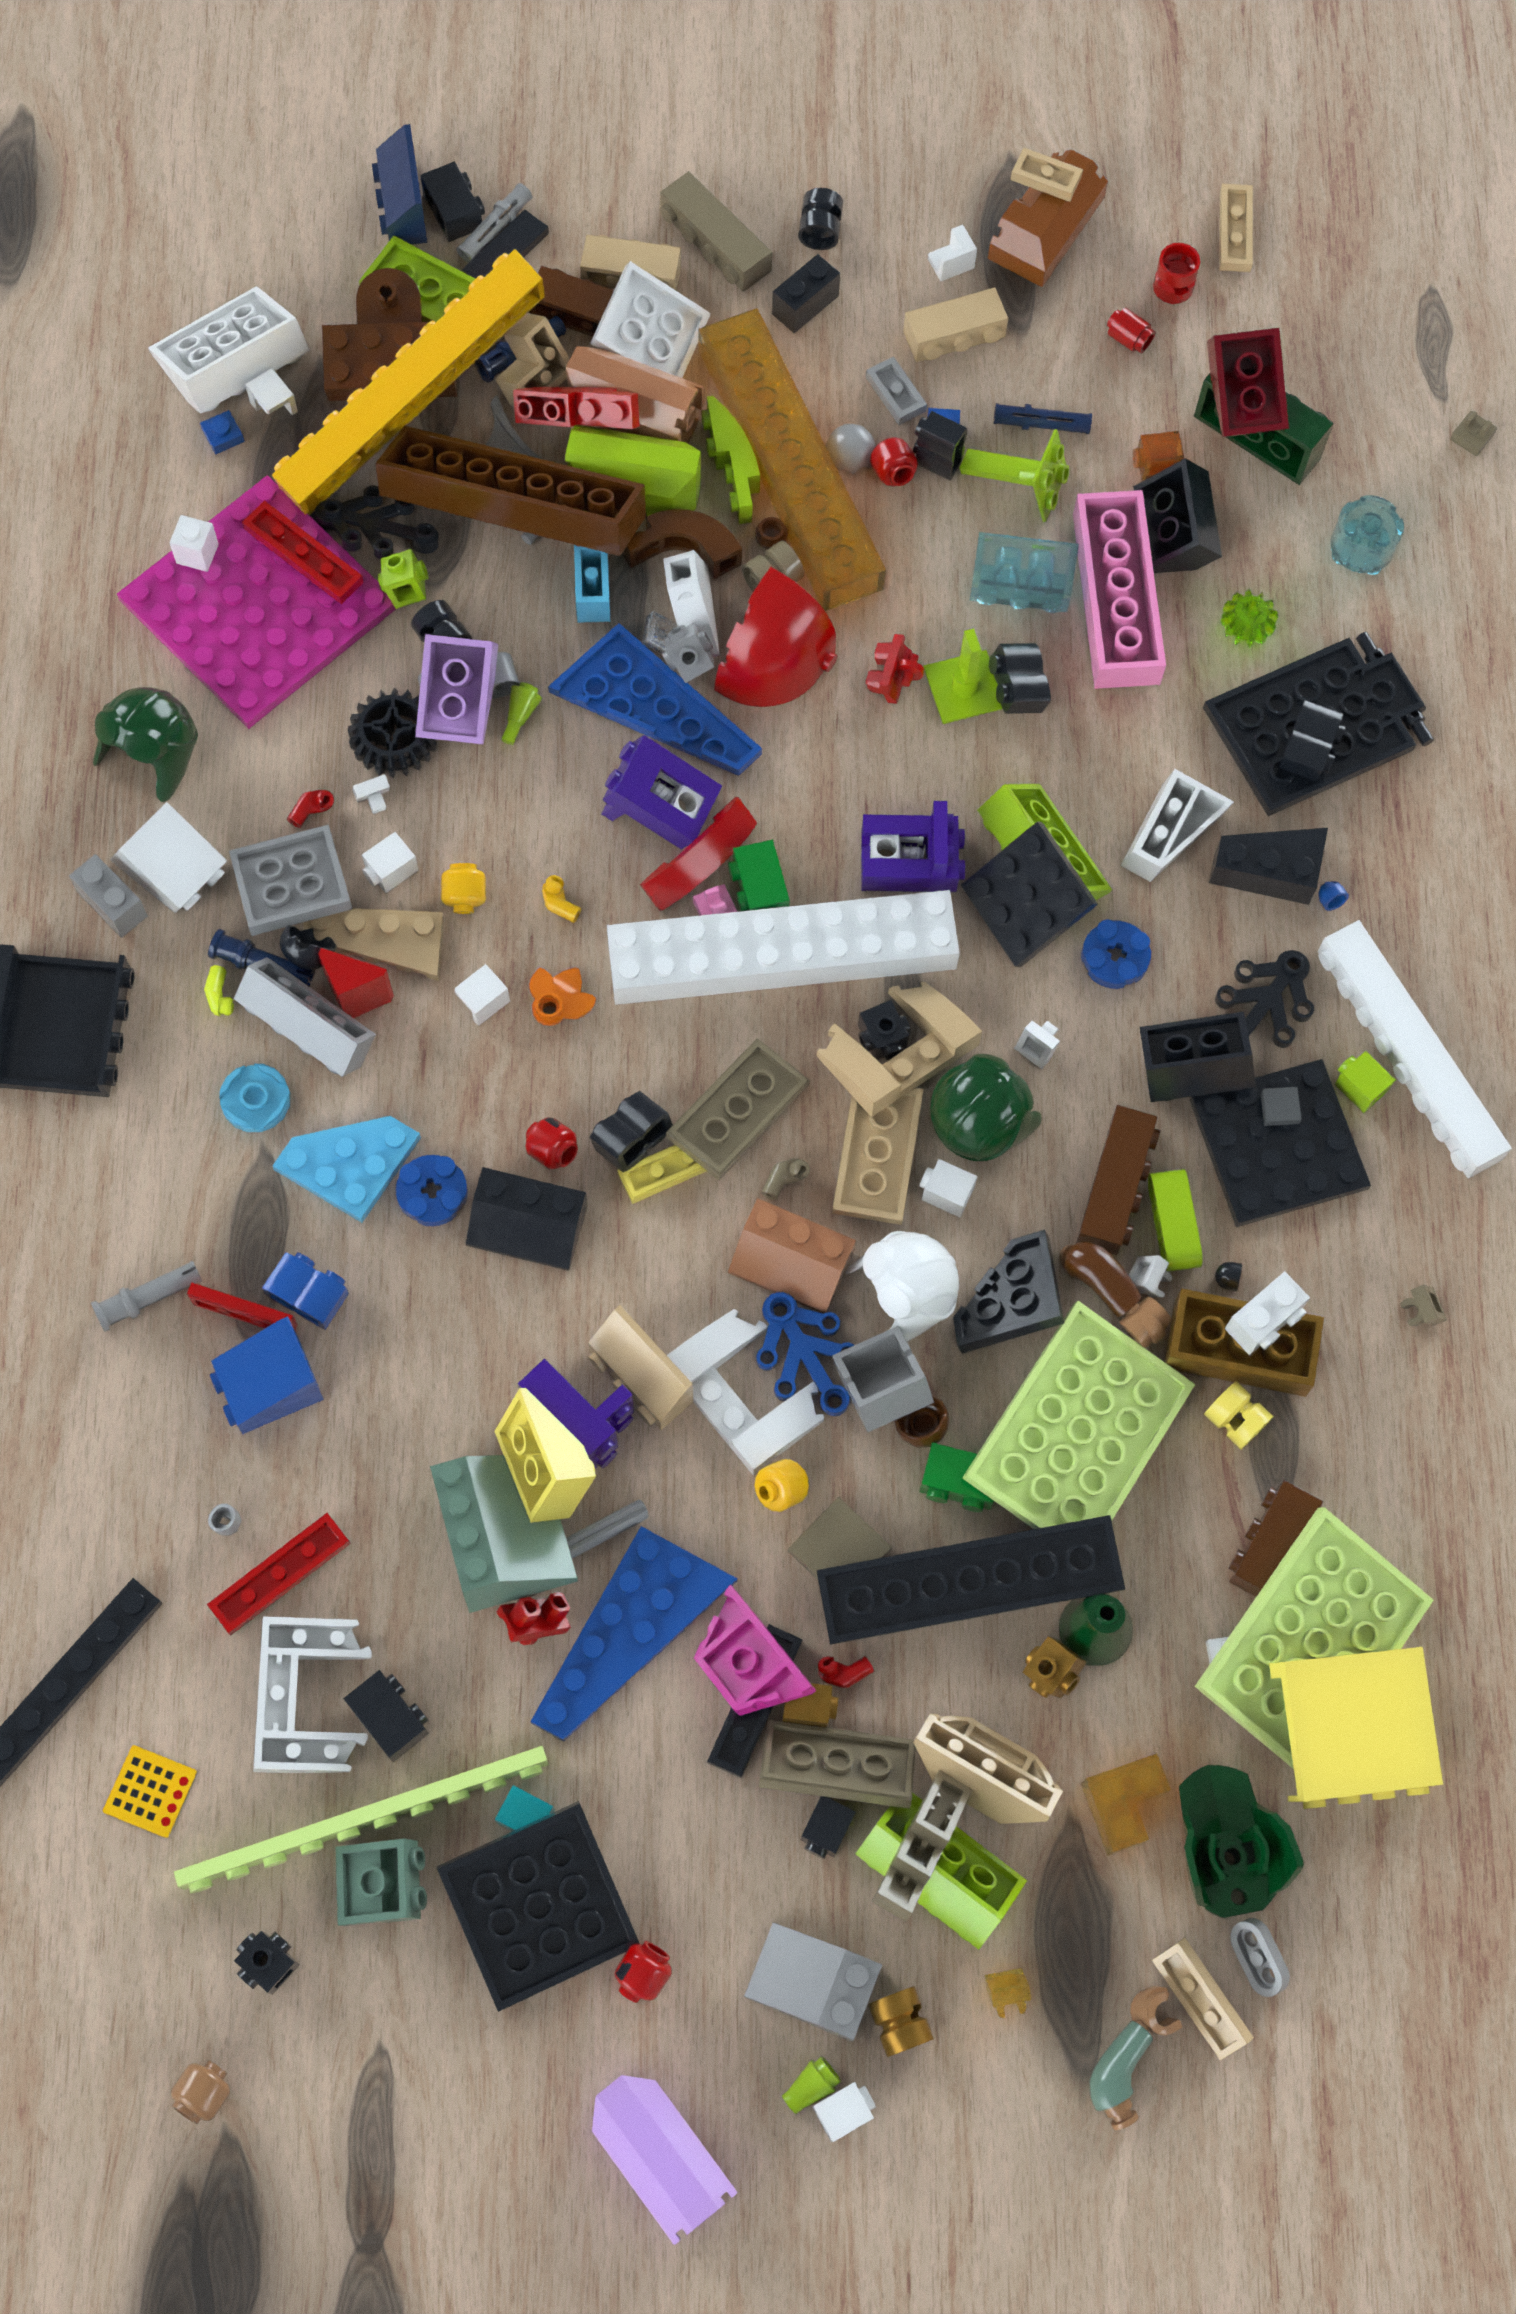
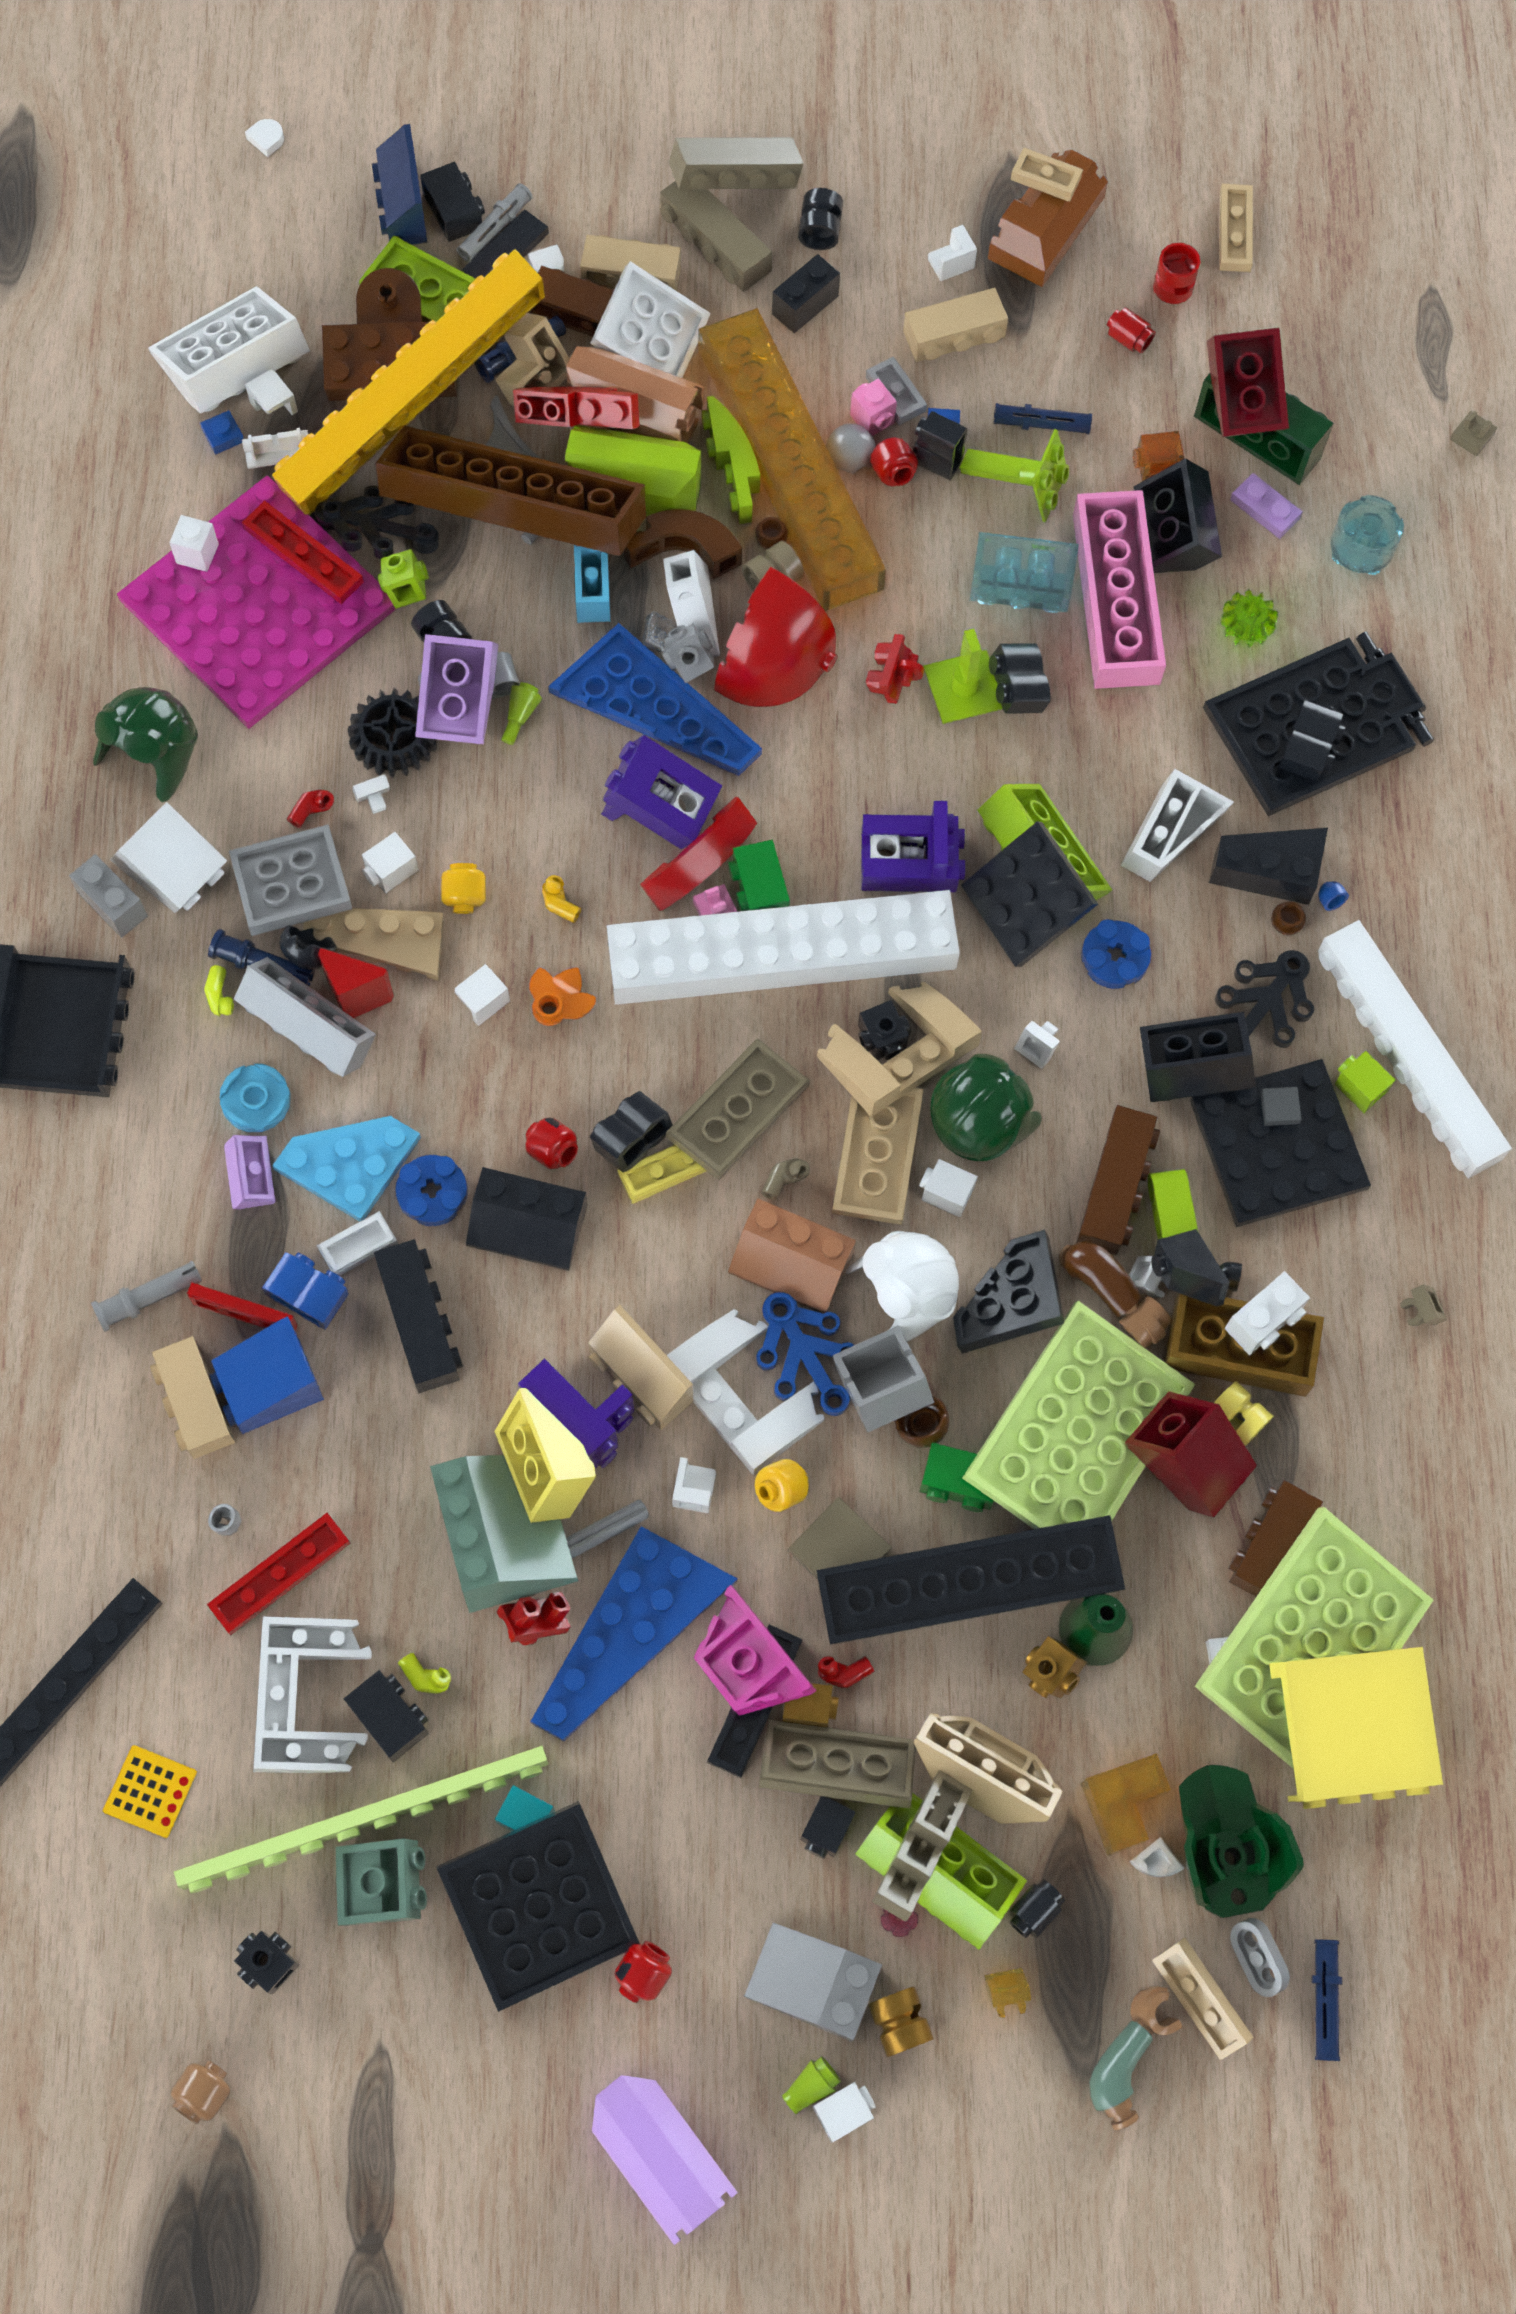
none -> tan brick [150,1336,235,1459]
none -> lavender slope [224,1135,275,1209]
none -> white hinge [242,428,308,469]
none -> white tile [245,119,284,157]
none -> white tile [317,1211,398,1276]
none -> black brick [374,1239,463,1394]
none -> neon yellow arm [398,1653,451,1694]
none -> white tile [528,244,564,273]
none -> dark tan brick [669,137,804,189]
none -> white panel [672,1457,716,1514]
none -> bright pink brick [850,378,897,436]
none -> clear pink plate [880,1908,918,1937]
none -> black brick [1009,1879,1065,1938]
none -> dark red slope [1125,1391,1257,1518]
none -> white tile [1129,1837,1184,1877]
none -> black slope [1151,1229,1229,1307]
none -> lavender plate [1230,473,1303,539]
none -> reddish brown plate [1271,902,1306,935]
none -> dark blue pin [1311,1939,1343,2061]

